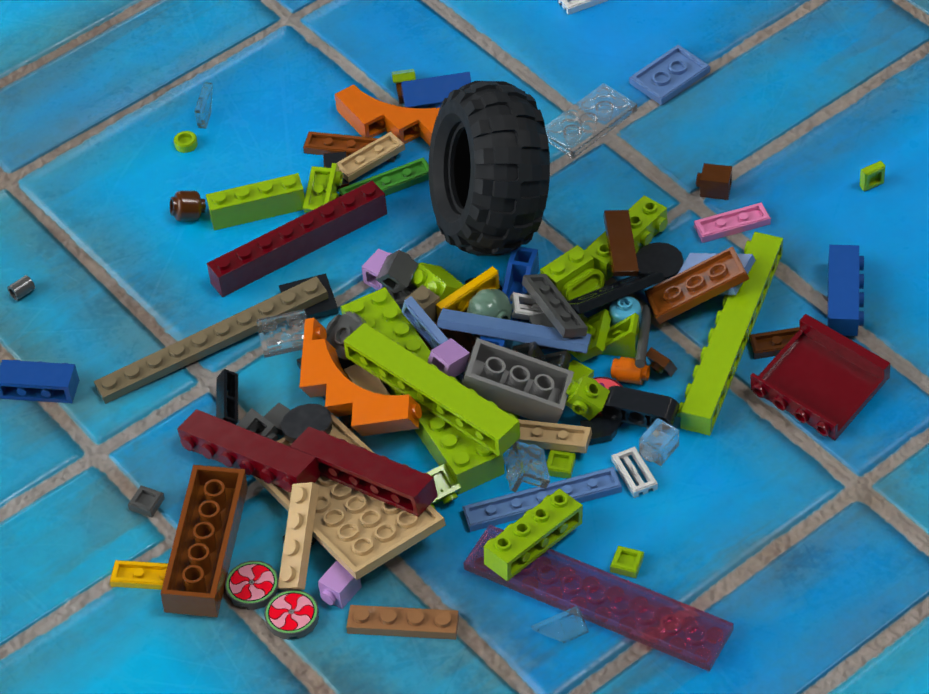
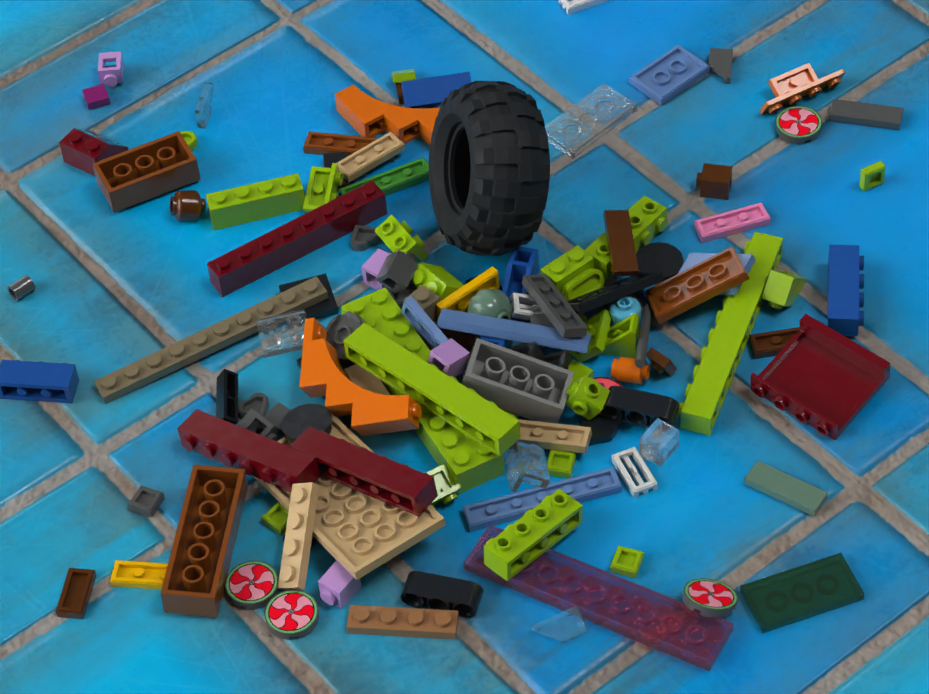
none -> reddish brown tile [56,568,97,619]
none -> dark red slope [59,128,128,176]
none -> magenta tile [82,84,111,110]
none -> dark orange brick [92,131,201,212]
none -> lavender brick [98,51,125,87]
none -> dark grey tile [238,393,269,419]
none -> lime tile [261,502,288,536]
none -> dark grey tile [351,225,381,251]
none -> lime bracket [375,214,429,262]
none -> black beam [400,571,484,618]
none -> tile [682,578,738,618]
none -> dark grey tile [709,48,733,84]
none -> clear green tile [740,553,865,633]
none -> sand green tile [744,460,828,517]
none -> bracket [759,63,845,114]
none -> lime slope [761,270,807,309]
none -> tile [775,106,822,144]
none -> dark grey tile [829,99,904,130]

